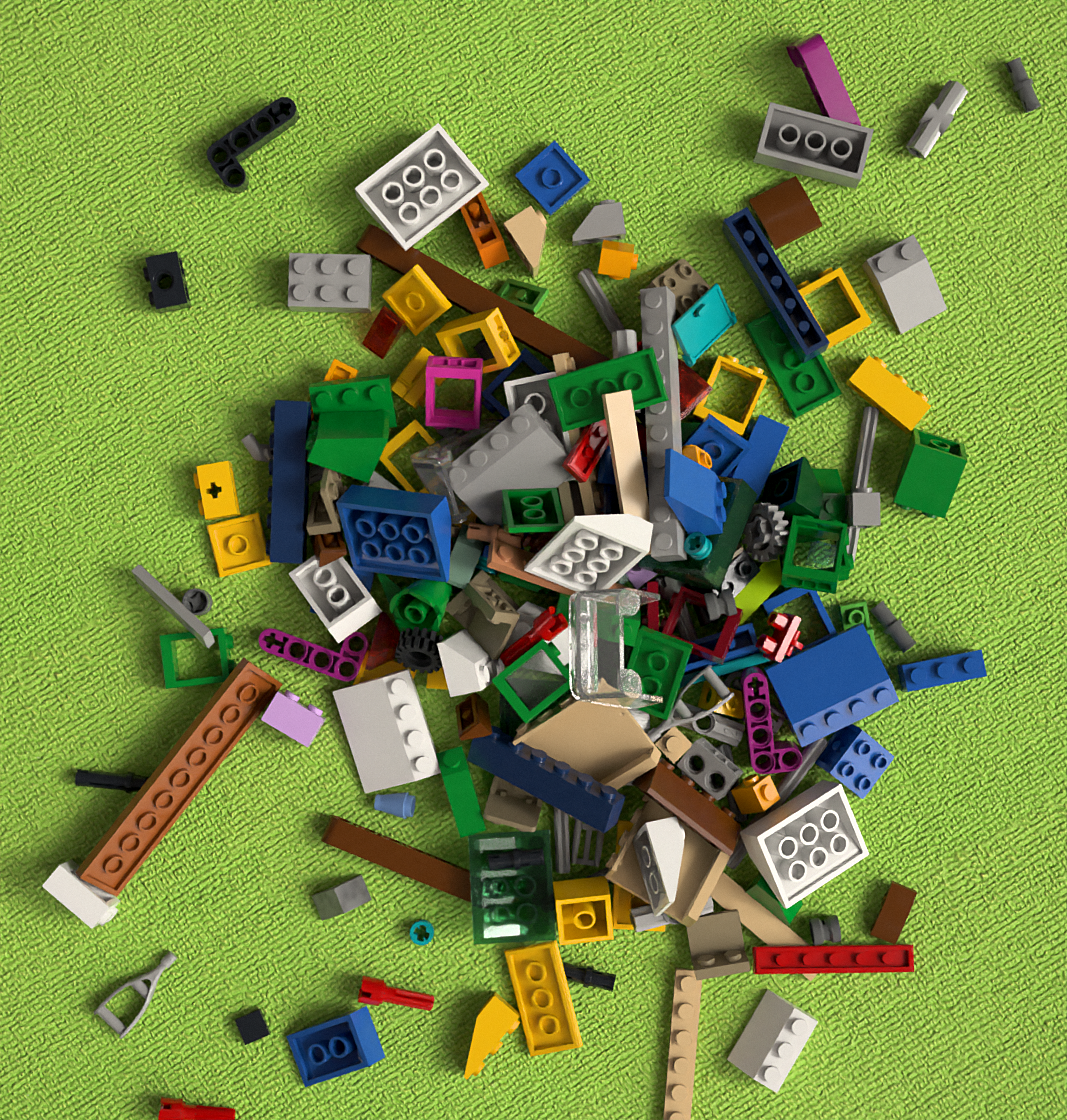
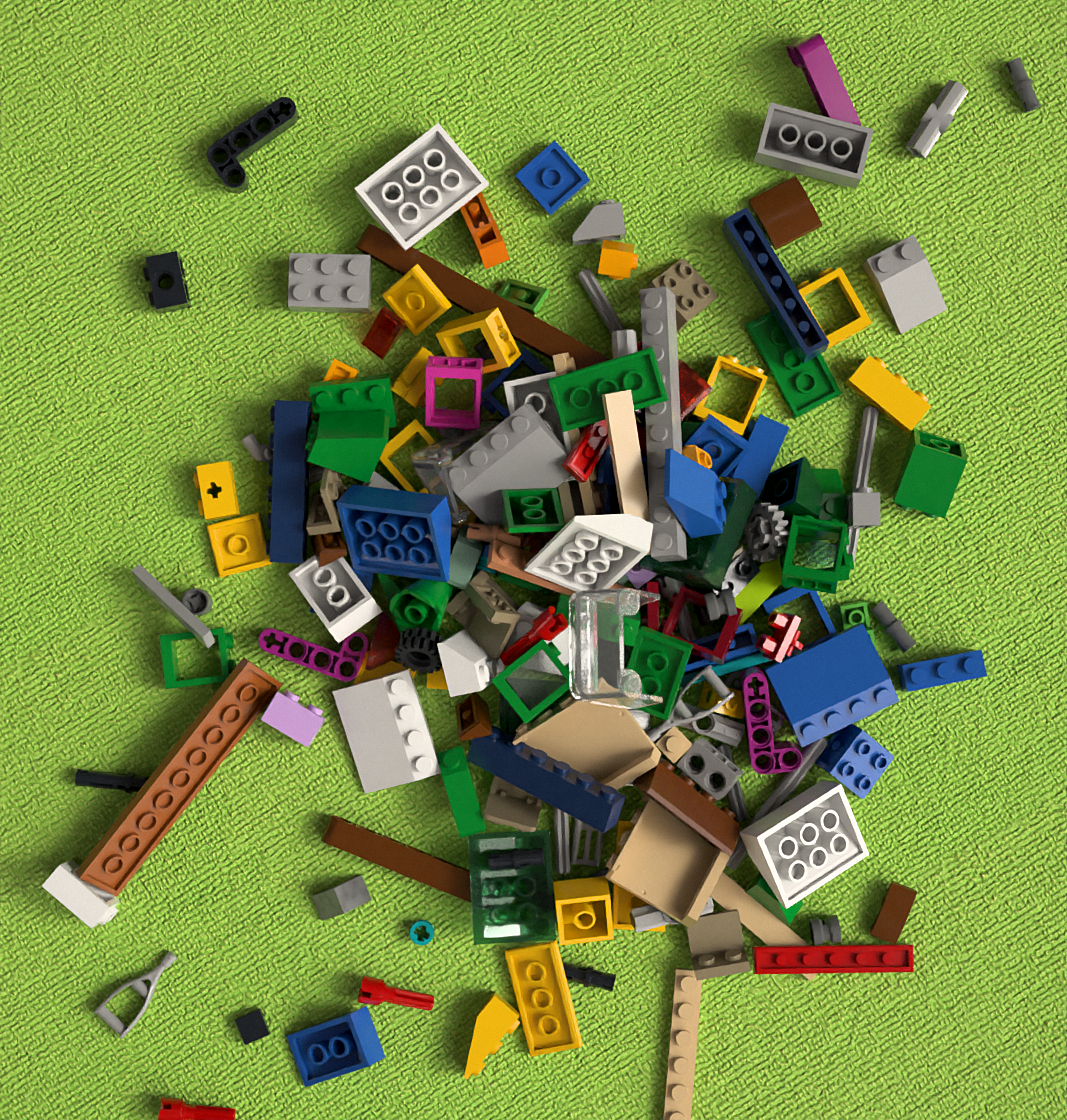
medium blue cone [374,792,416,819] -> none
tan slope [504,206,547,278] -> none
white slope [632,816,685,916] -> none
teal door [671,283,737,367] -> none
teal bush [684,532,712,560] -> none
white slope [727,989,818,1093] -> none
light orange brick [731,774,781,814] -> none

